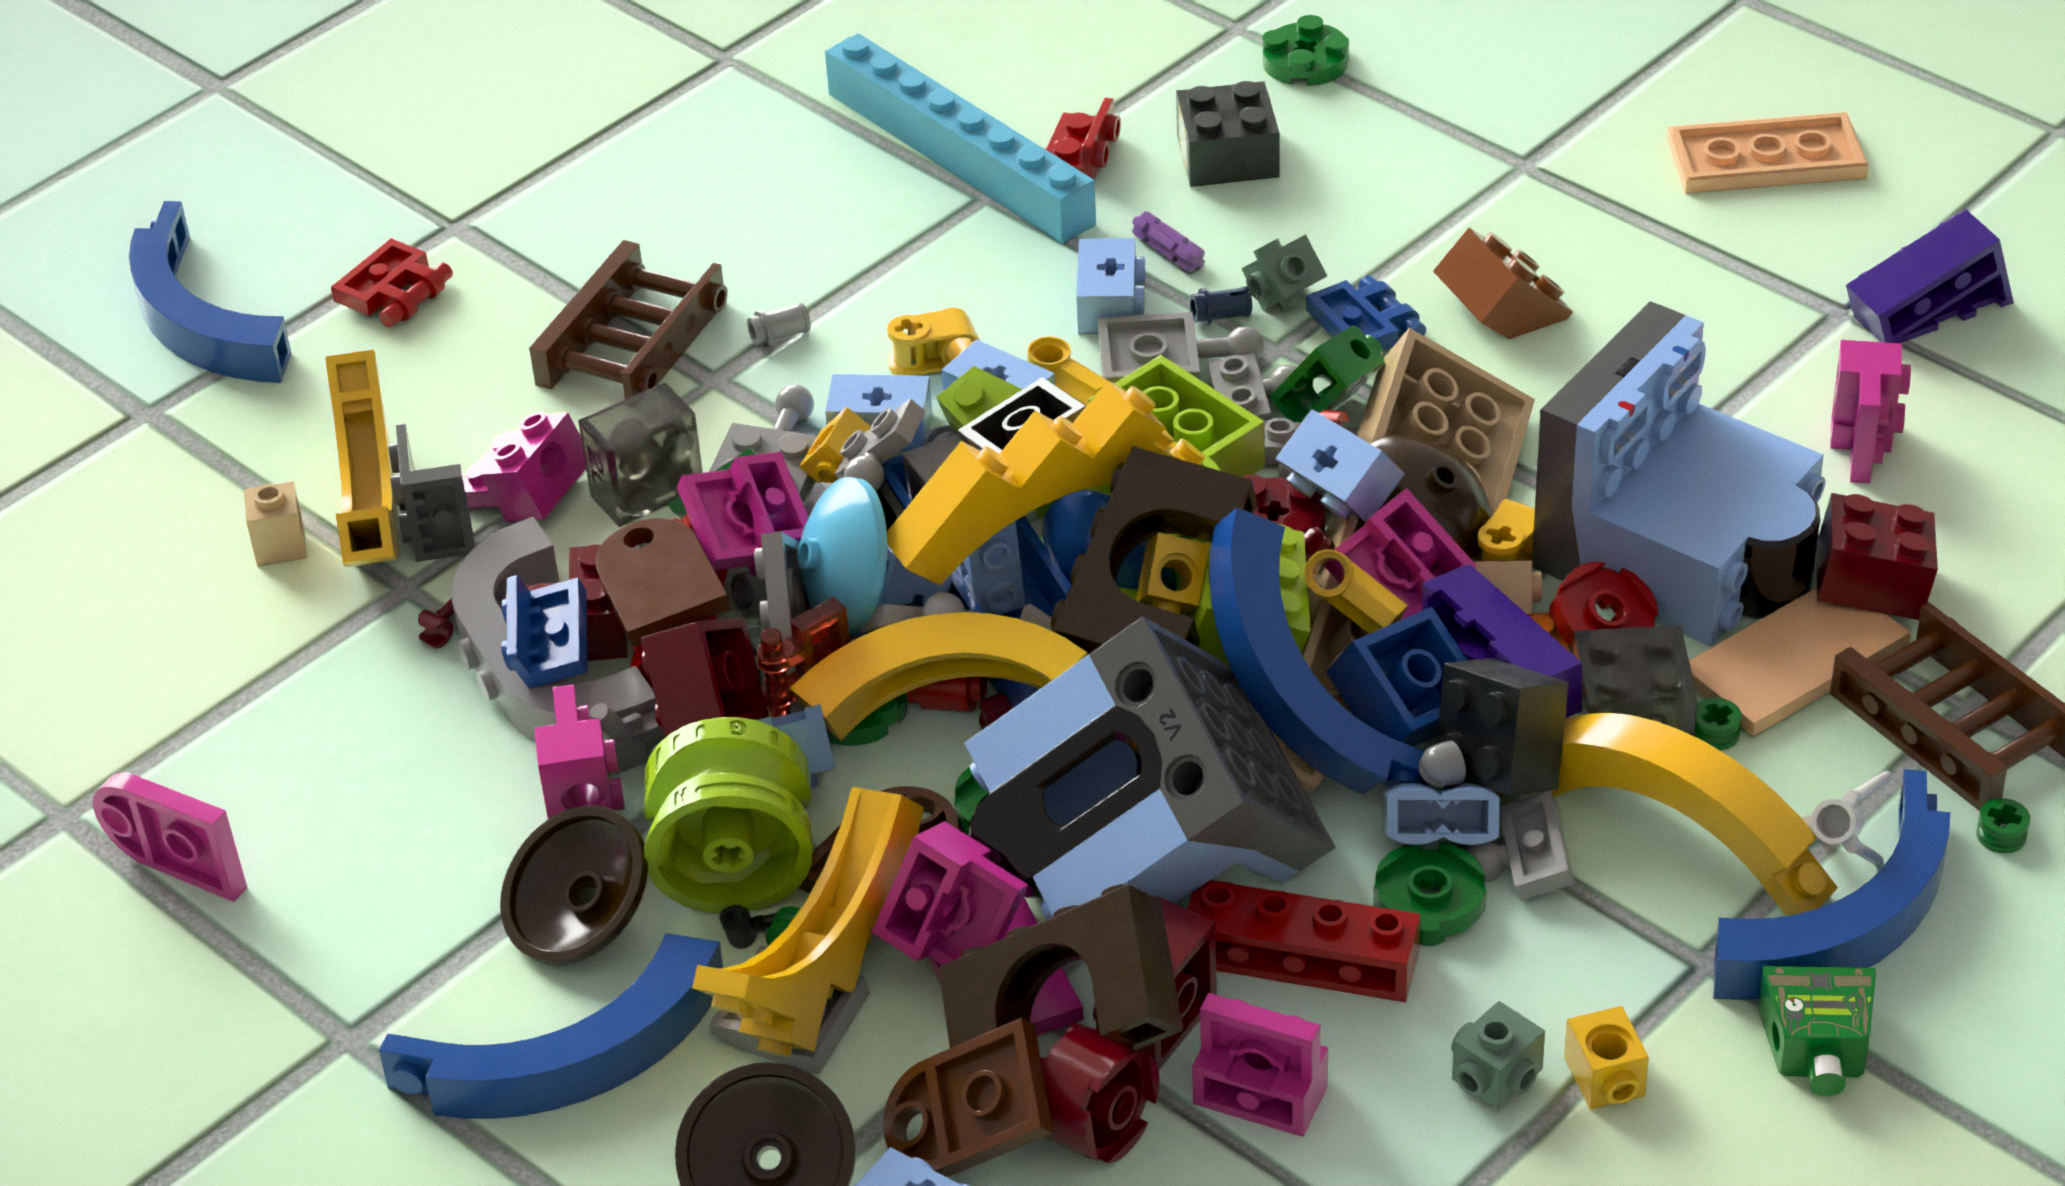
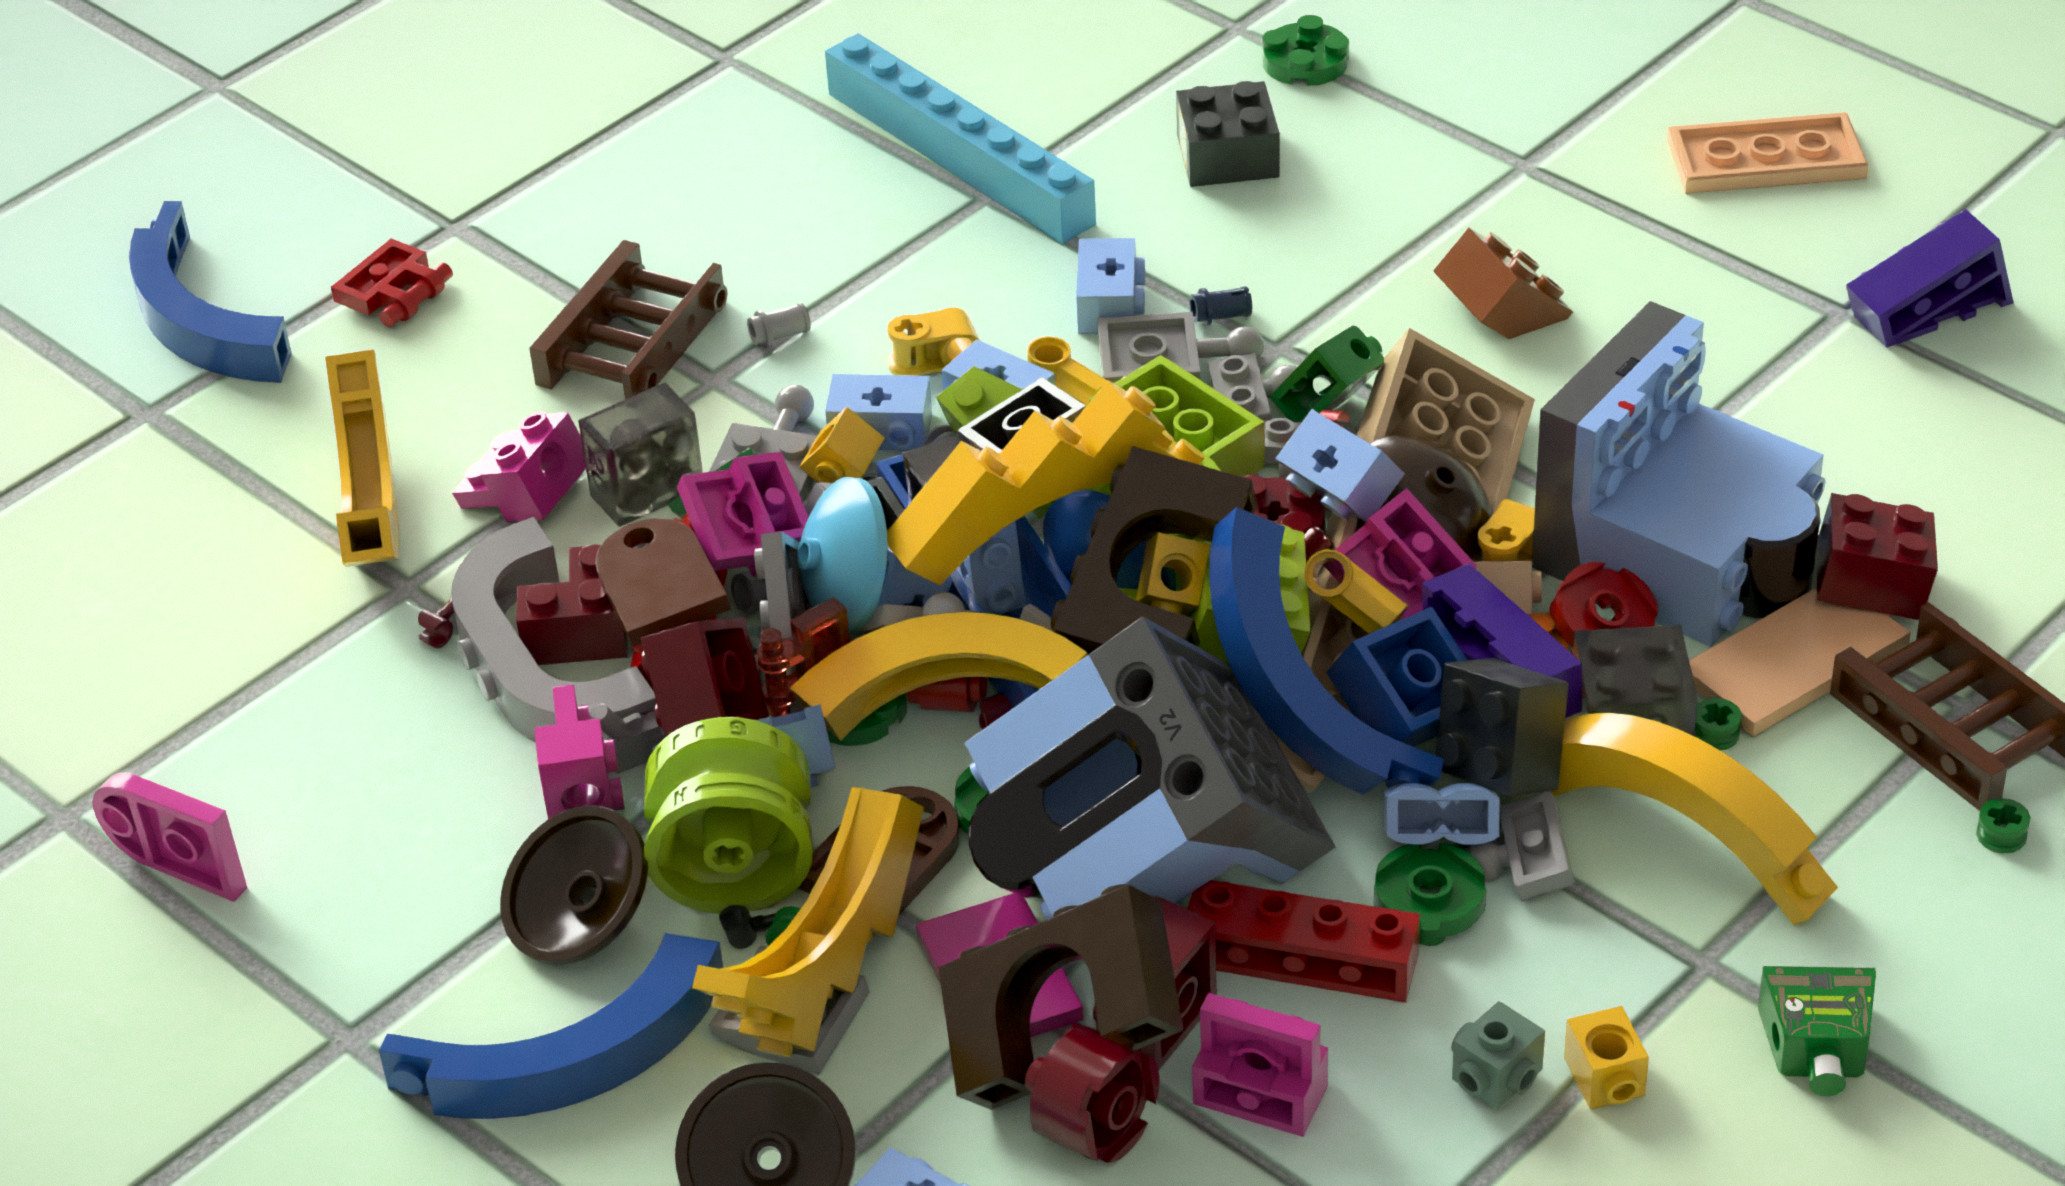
tan brick [244,481,307,566] -> none
dark grey bracket [388,423,476,562] -> none
blue bracket [501,575,588,689] -> none
light grey plate [835,399,926,492] -> none
dark pink brick [872,821,1028,965] -> none
reddish brown tile [883,1018,1054,1177] -> none
red bracket [1046,97,1121,180] -> none
medium lavender axle [1132,211,1205,273] -> none
sand green brick [1241,234,1327,310] -> none
blue plate [1306,275,1426,351] -> none
light grey hinge [1418,740,1466,788] -> none
blue arch [1713,769,1951,1000] -> none
white plant [1802,771,1892,865] -> none
dark pink brick [1830,340,1911,483] -> none

